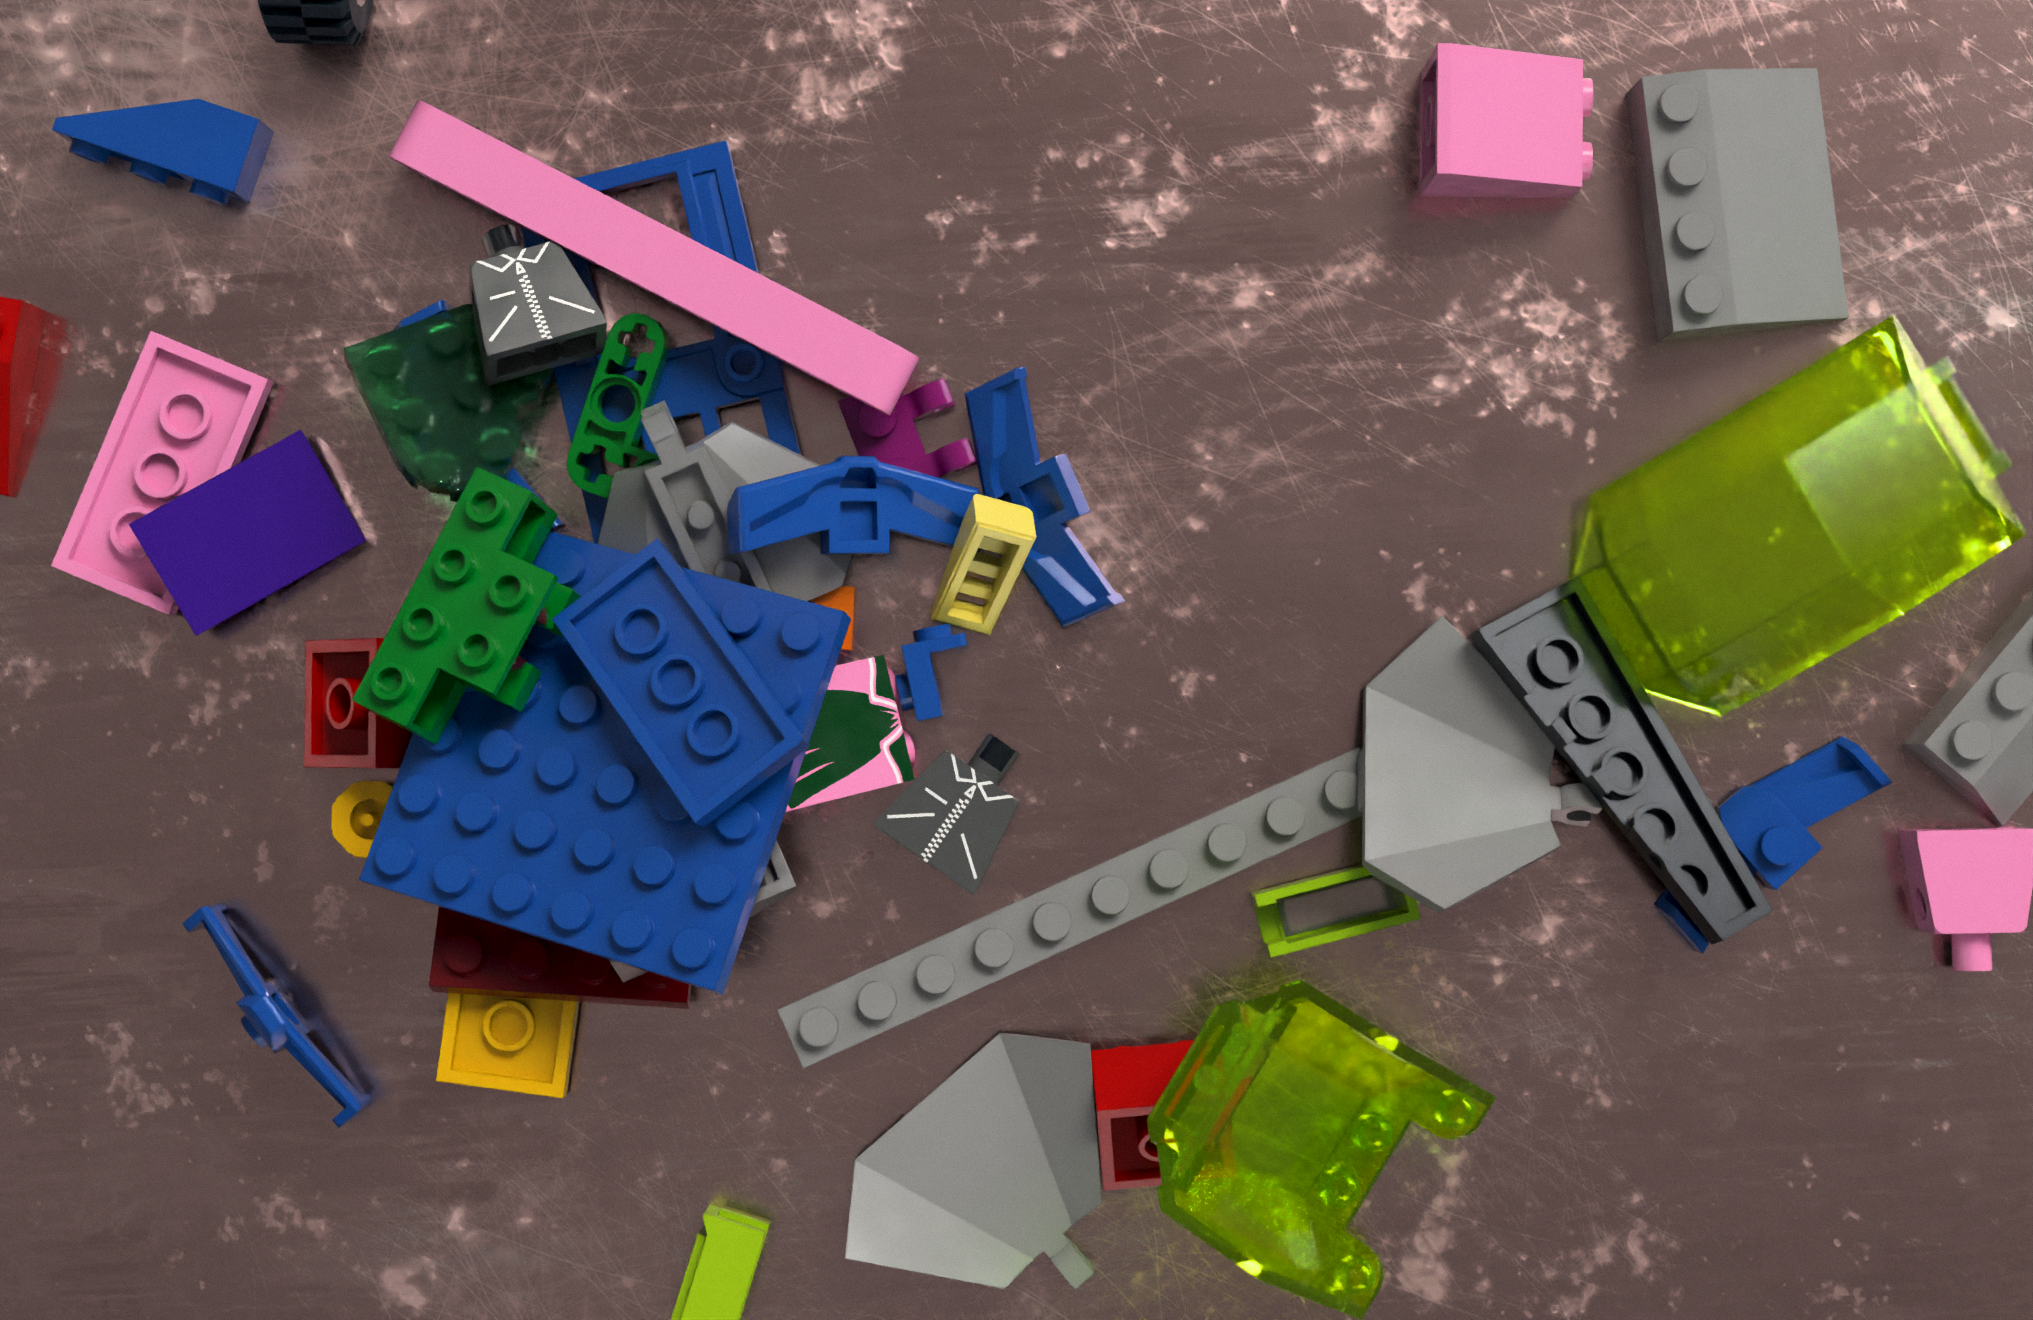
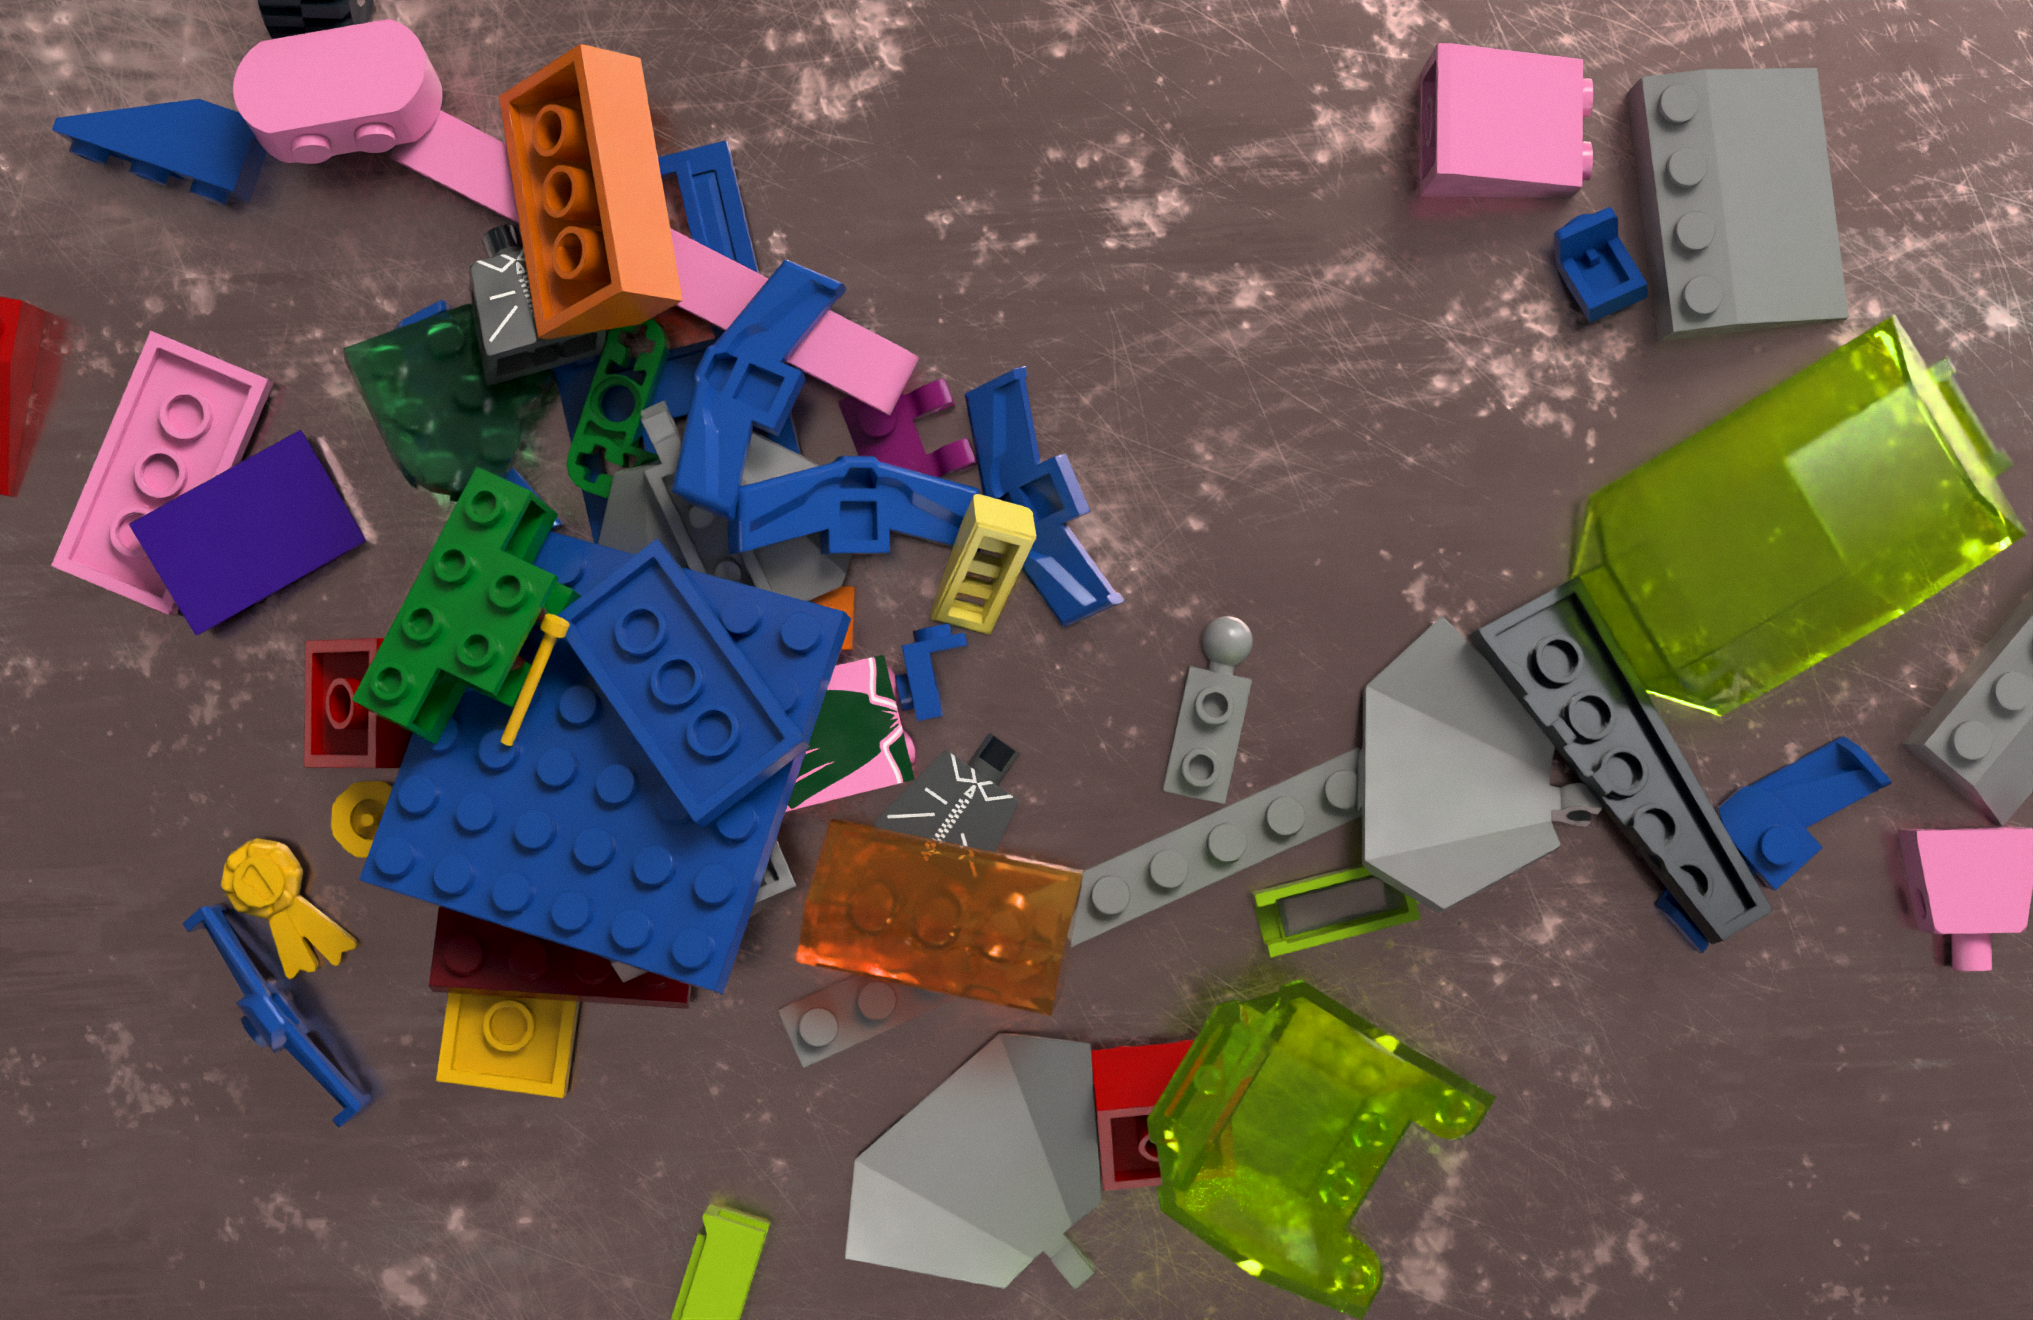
none -> yellow piece [221,838,358,979]
none -> bright pink brick [233,19,442,164]
none -> orange slope [499,44,683,339]
none -> yellow piece [500,614,570,746]
none -> blue plate [671,259,847,522]
none -> clear orange slope [796,818,1084,1016]
none -> light grey plate [1162,616,1253,804]
none -> blue bracket [1554,207,1648,323]

